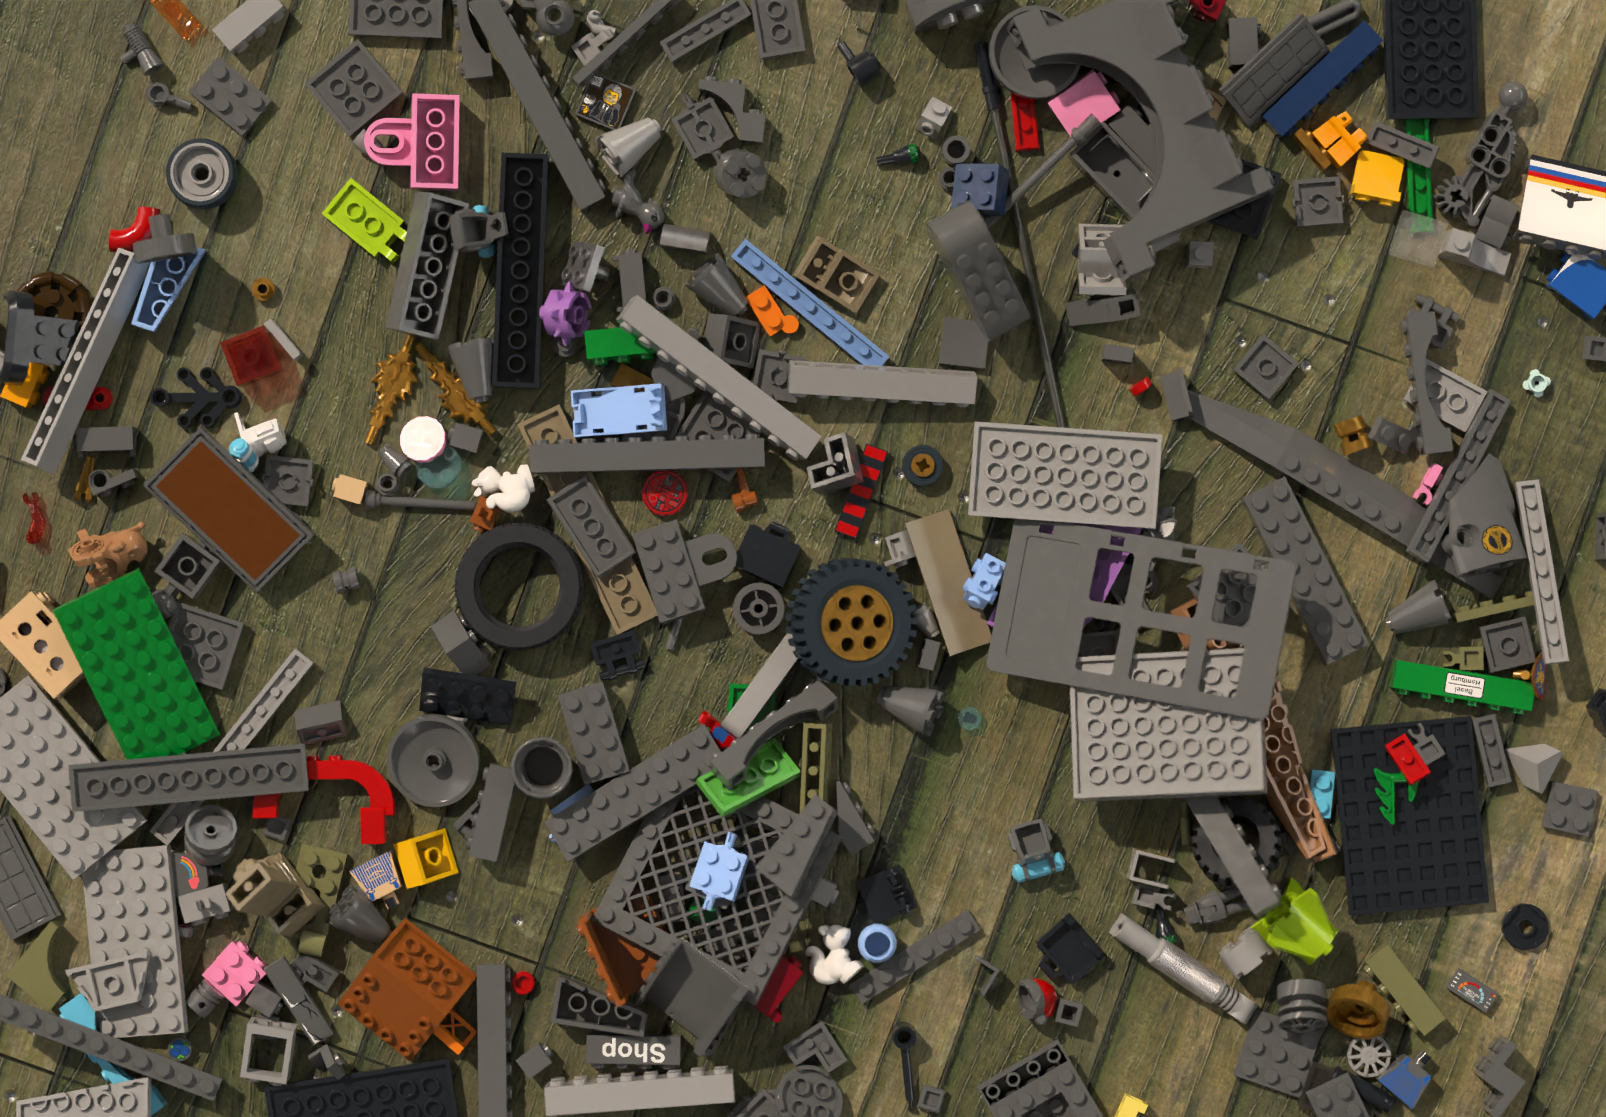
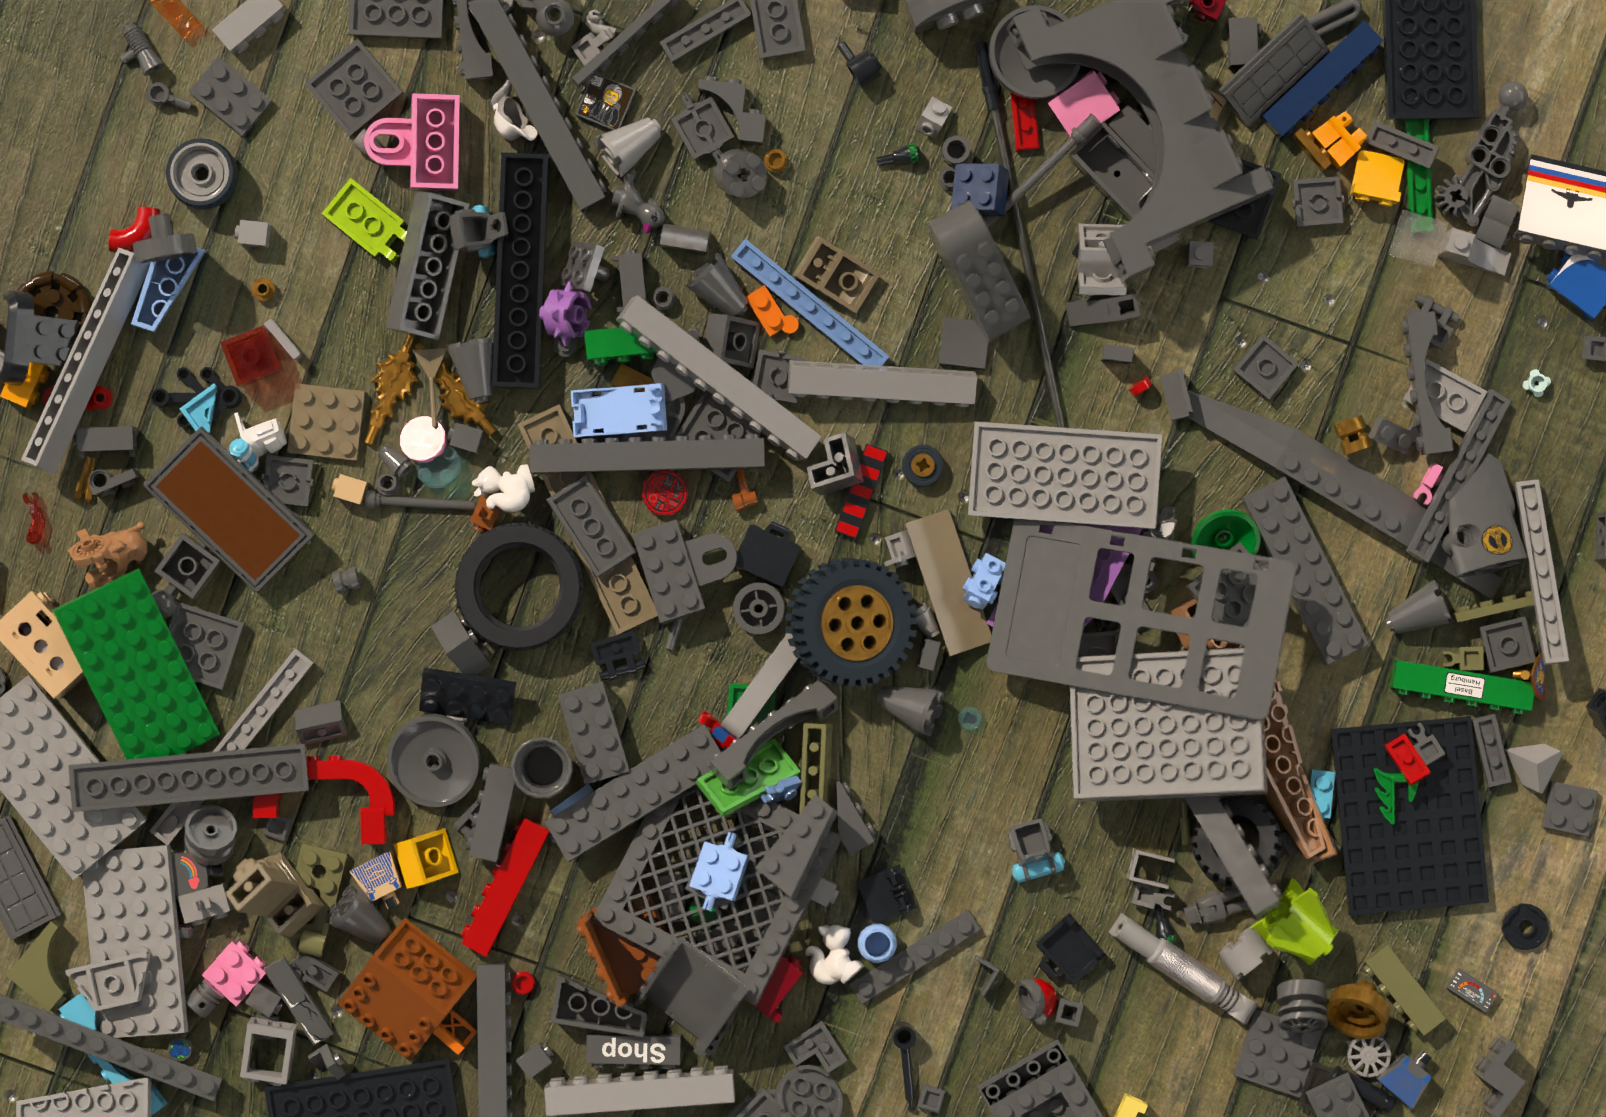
none -> medium azure tile [179,383,217,433]
none -> light grey brick [235,220,271,248]
none -> dark tan plate [287,383,366,461]
none -> dark tan piece [412,348,447,428]
none -> red brick [460,817,550,956]
none -> hair [491,80,537,141]
none -> medium blue plate [760,775,802,803]
none -> pearl gold plate [764,149,787,172]
none -> green dish [1191,509,1261,568]

